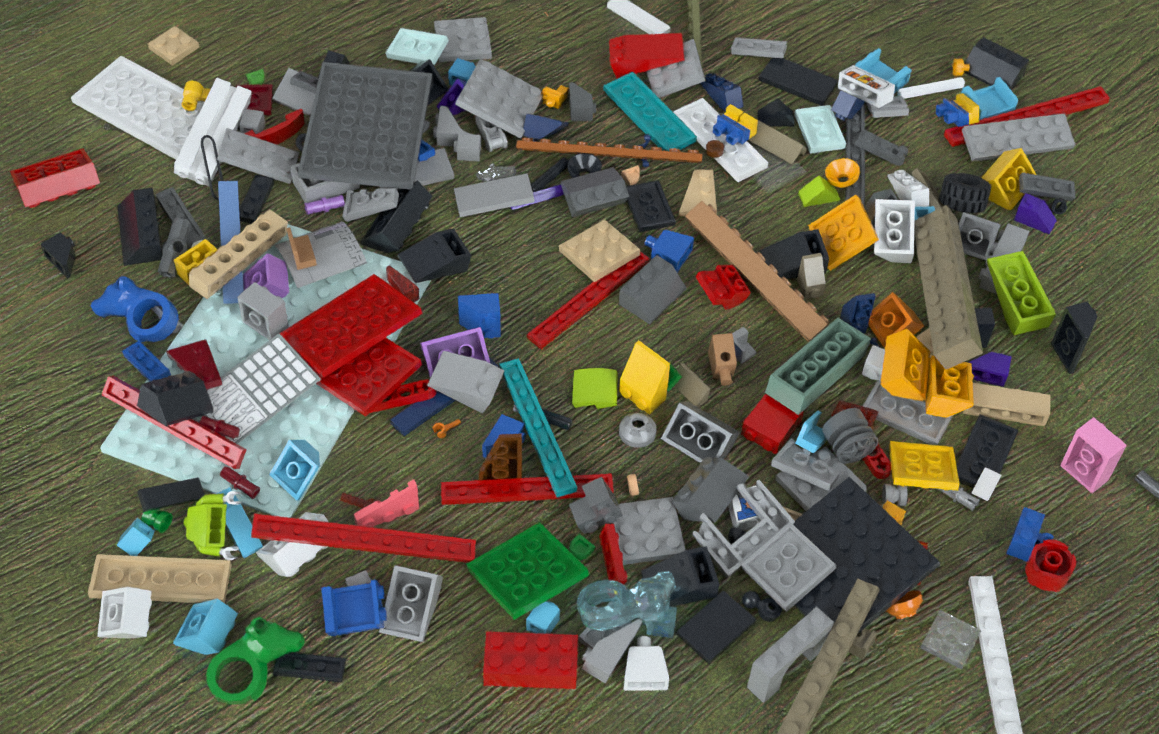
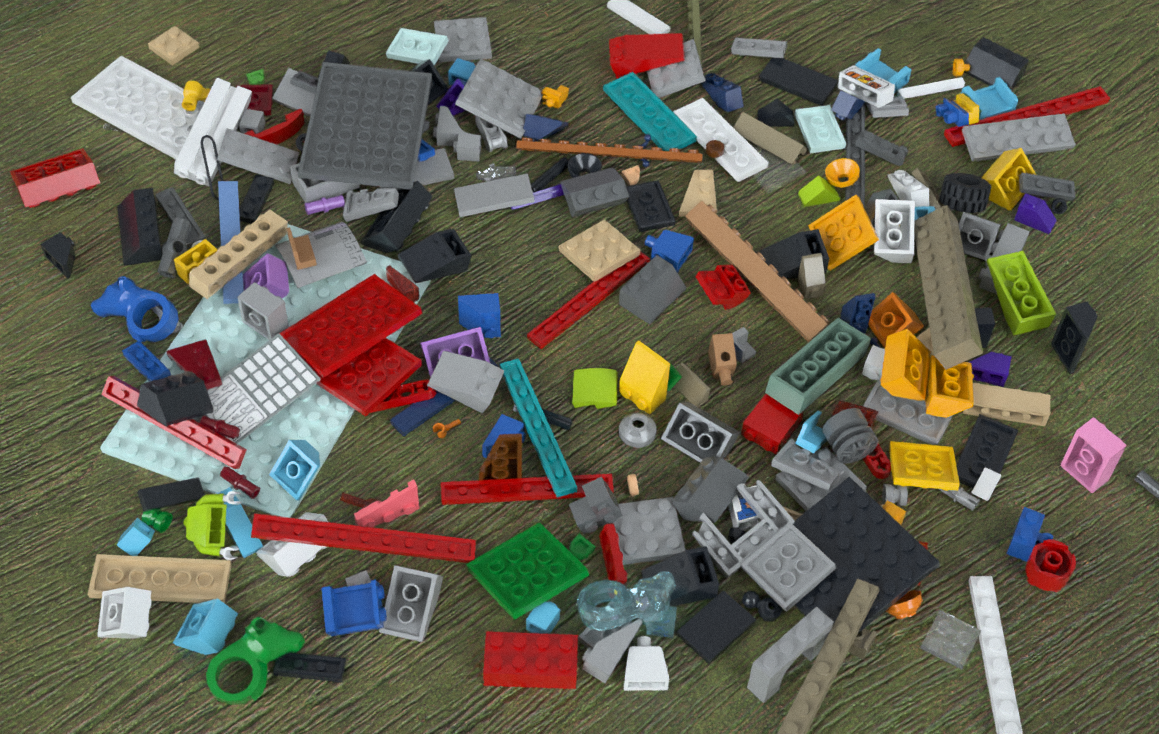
dark grey slope [569,82,596,121] -> none
blue hips [713,104,758,145] -> none

